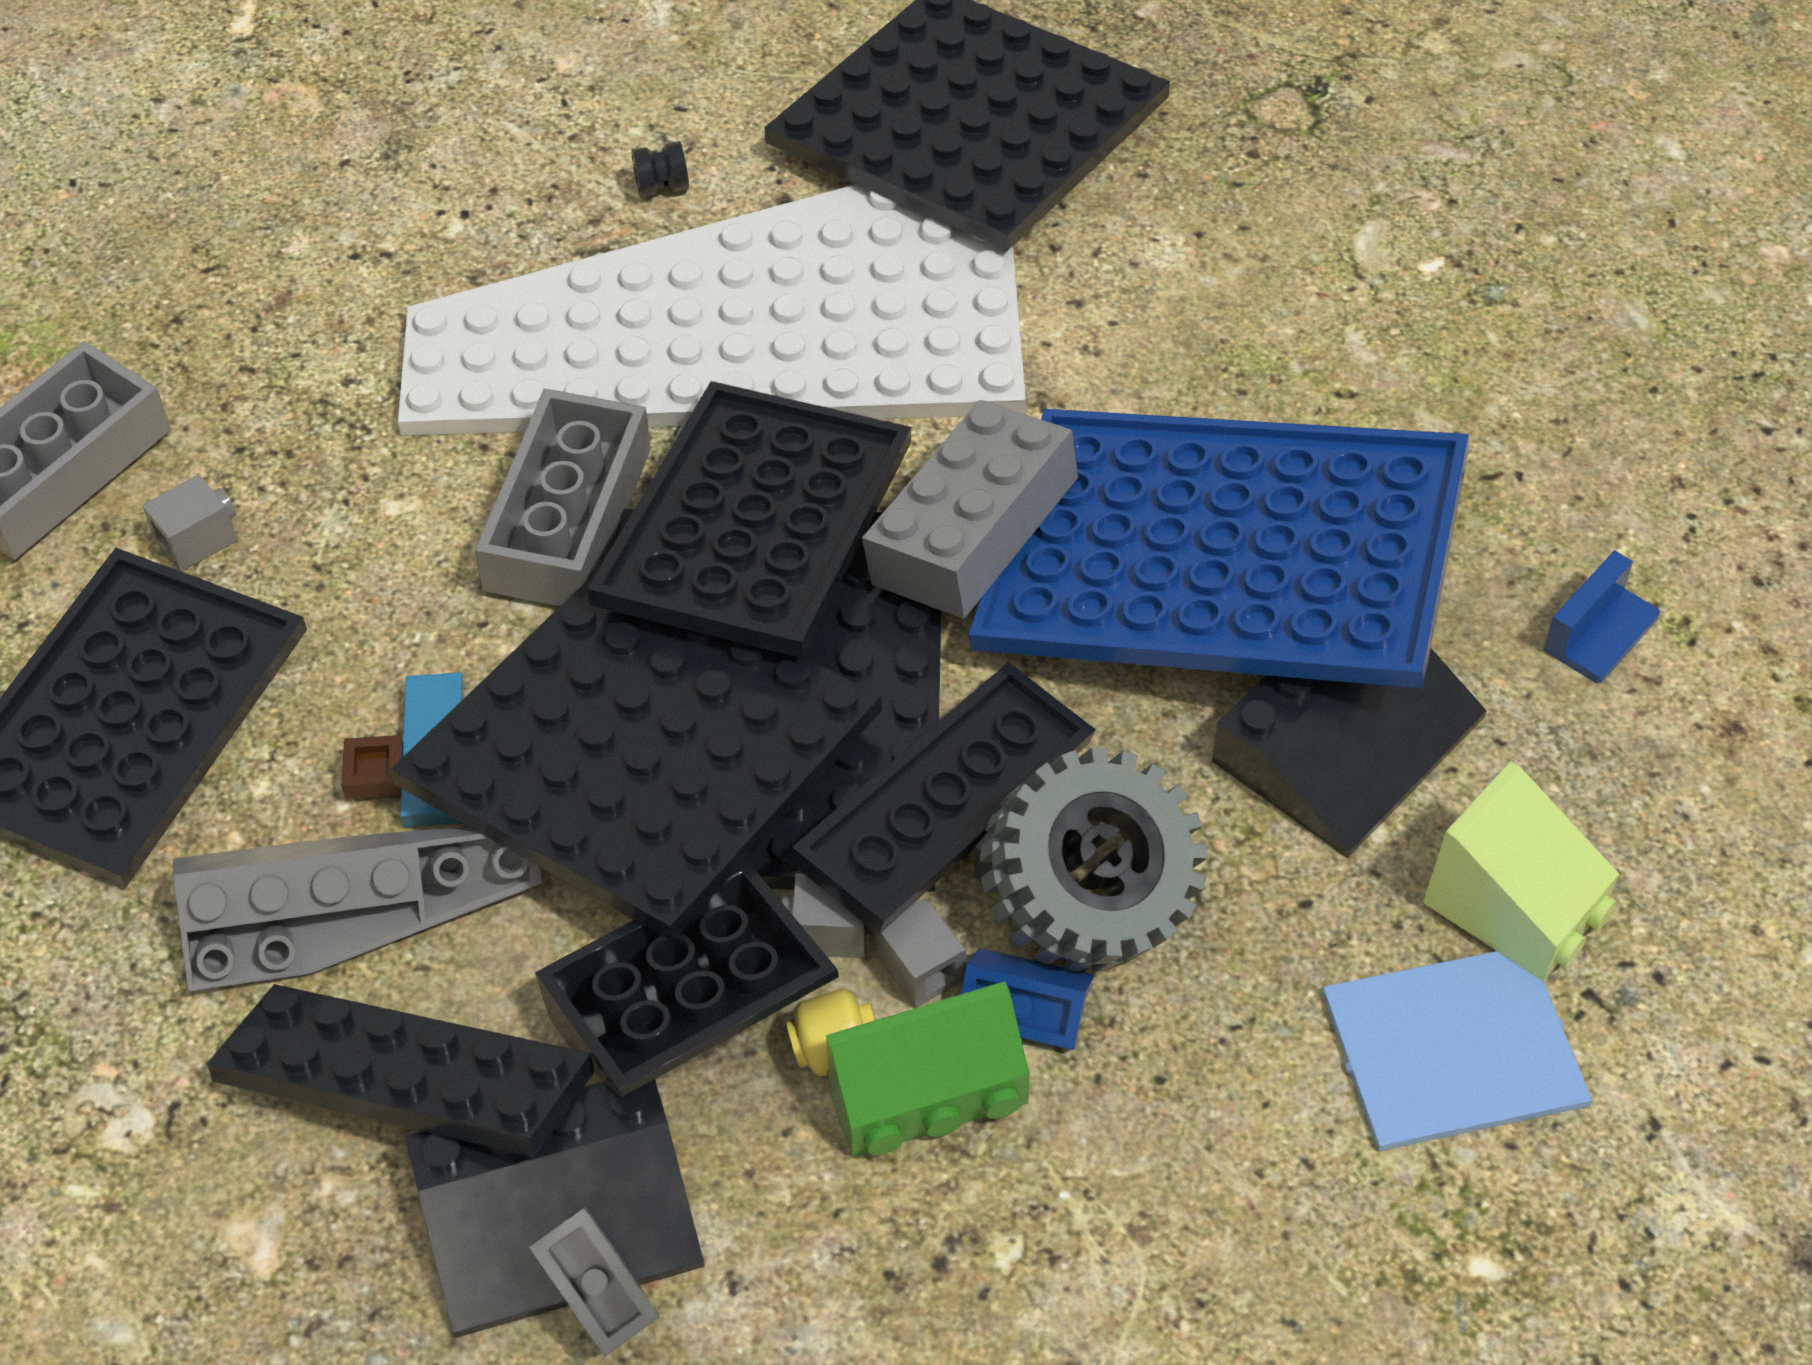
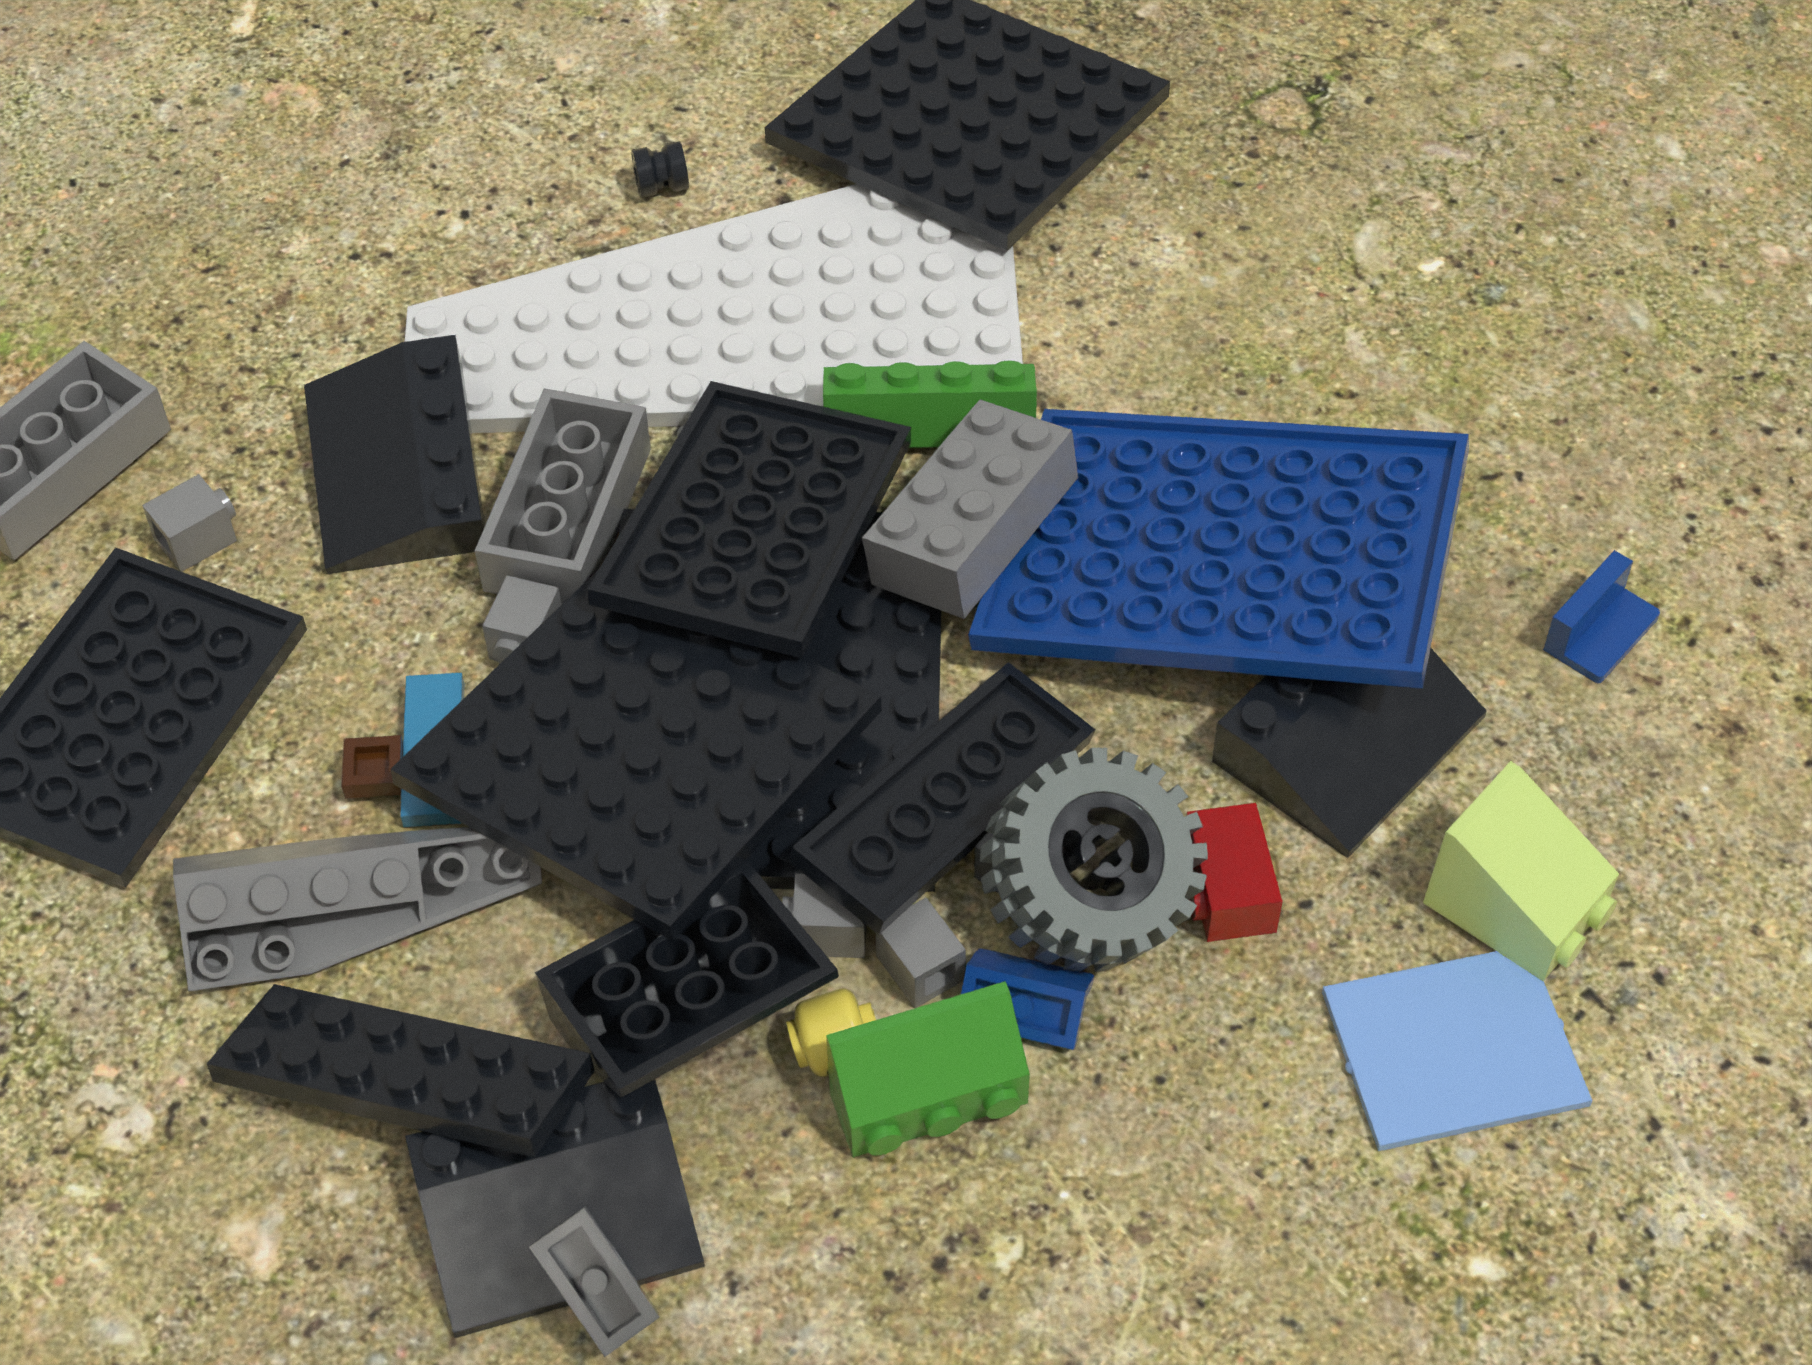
none -> black slope [304,335,485,574]
none -> light grey brick [482,575,562,663]
none -> bright green brick [823,360,1037,448]
none -> red brick [1186,803,1283,942]

